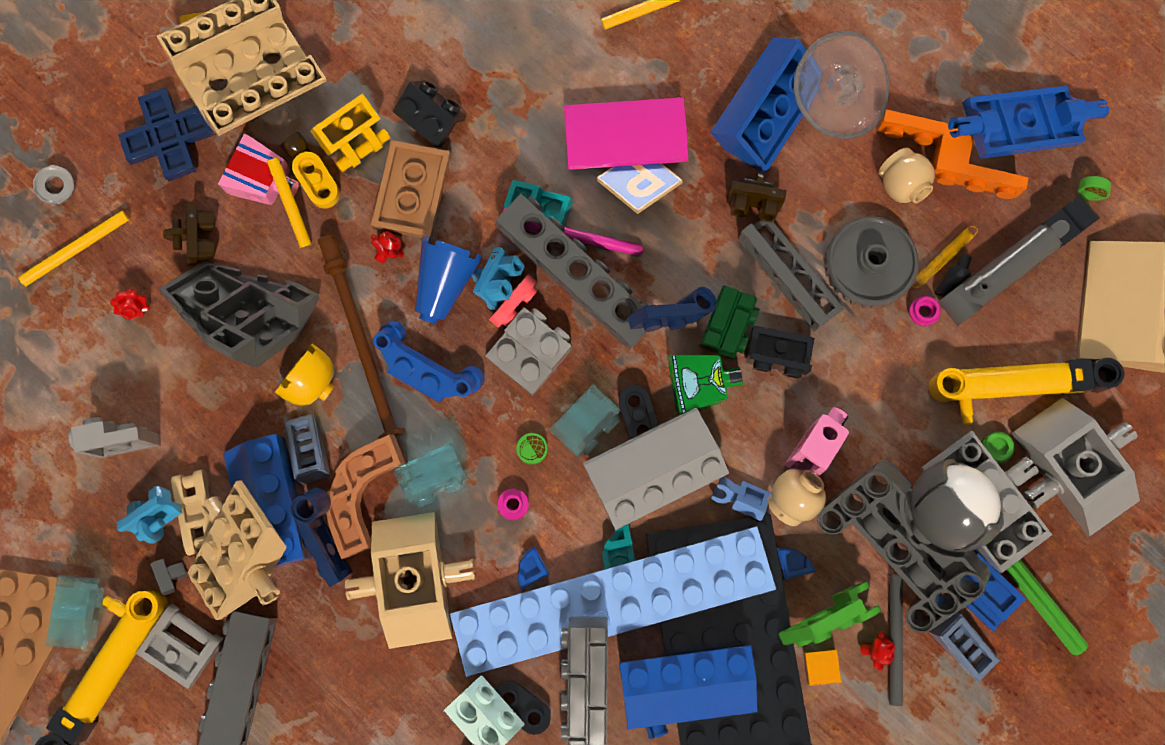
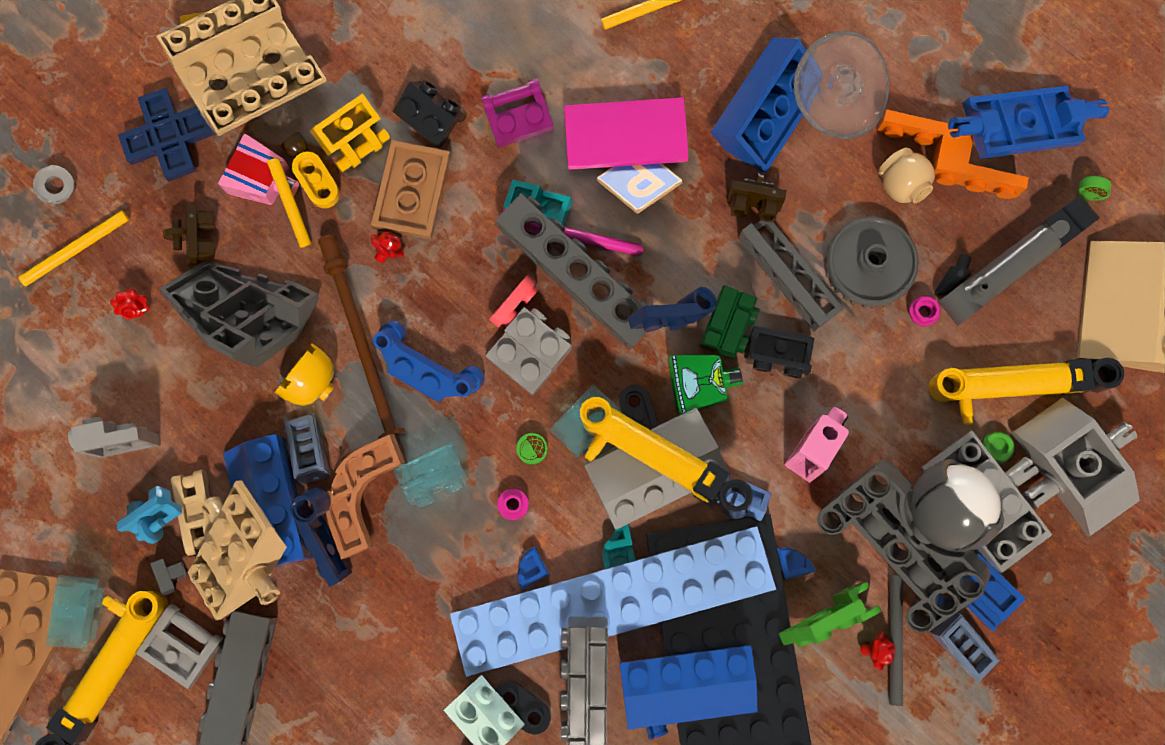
tan slope [345,512,476,649] -> none
blue cone [415,236,482,324] -> none
dark azure hips [472,247,525,310] -> none
tan piece [768,469,826,526] -> none
light orange tile [803,649,841,686] -> none
yellow piece [912,226,978,287] -> none
bright green axle [1005,559,1088,655] -> none
none -> magenta plate [480,78,554,148]
none -> yellow piece [580,397,753,519]

